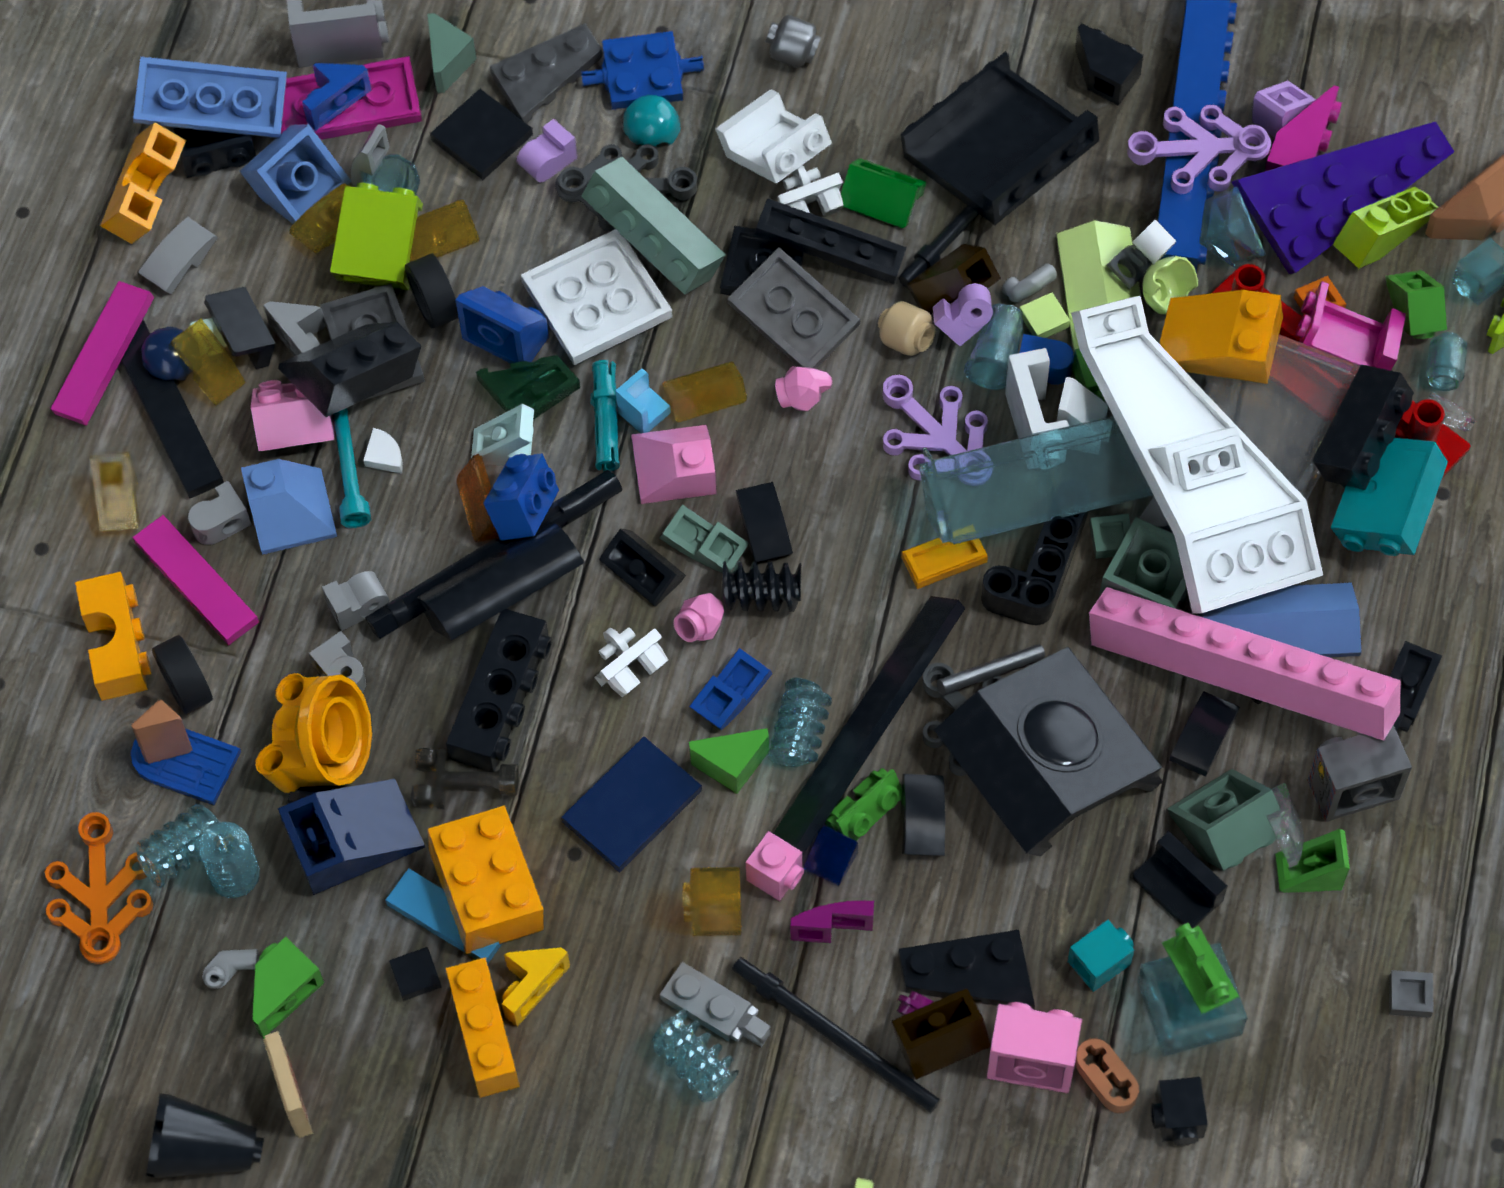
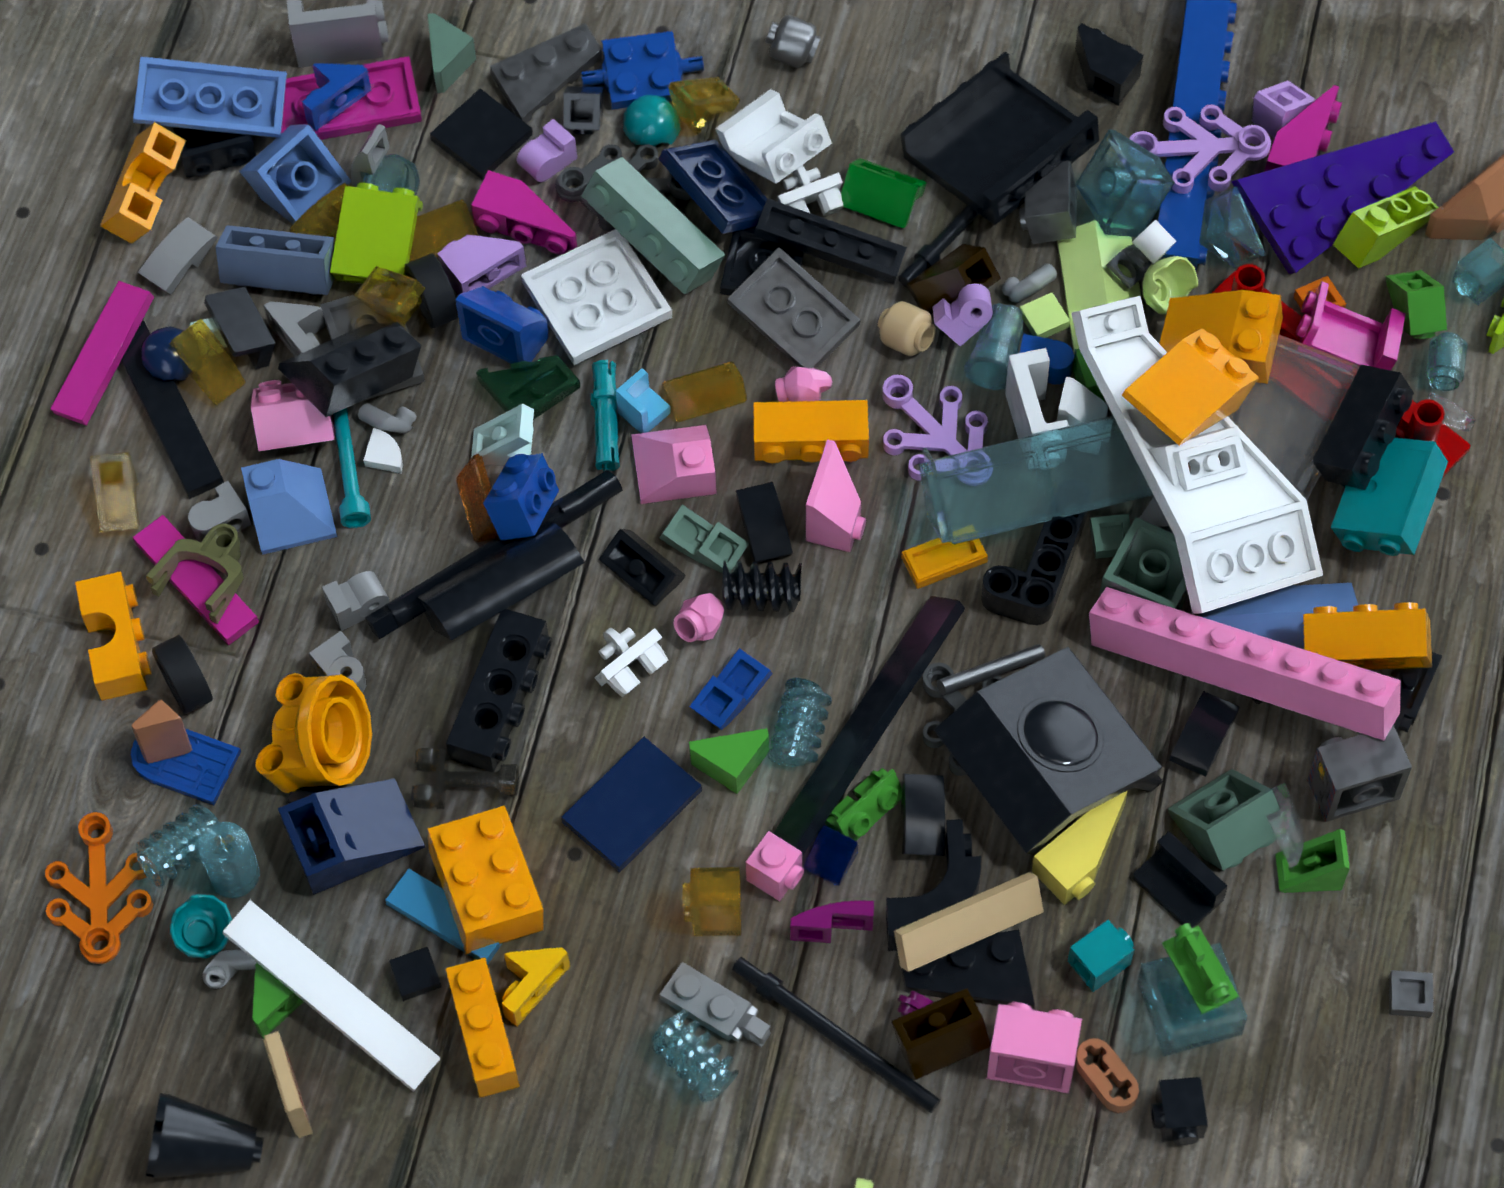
none -> olive piece [146,524,244,624]
none -> teal hair [170,894,233,958]
none -> sand blue brick [216,225,335,295]
none -> white tile [222,900,441,1092]
none -> clear yellow slope [354,266,426,327]
none -> light grey arm [358,403,417,433]
none -> lavender slope [437,235,526,295]
none -> dark pink slope [471,170,577,255]
none -> black brick [563,86,603,135]
none -> dark blue tile [659,139,767,234]
none -> clear yellow slope [668,77,740,135]
none -> light orange brick [753,400,869,463]
none -> bright pink slope [806,439,866,552]
none -> black arch [886,819,982,951]
none -> tan tile [894,872,1044,972]
none -> flat silver slope [1019,161,1077,244]
none -> light yellow slope [1032,790,1128,905]
none -> clear light blue slope [1075,129,1175,237]
none -> light orange slope [1122,328,1259,446]
none -> light orange brick [1303,602,1432,670]

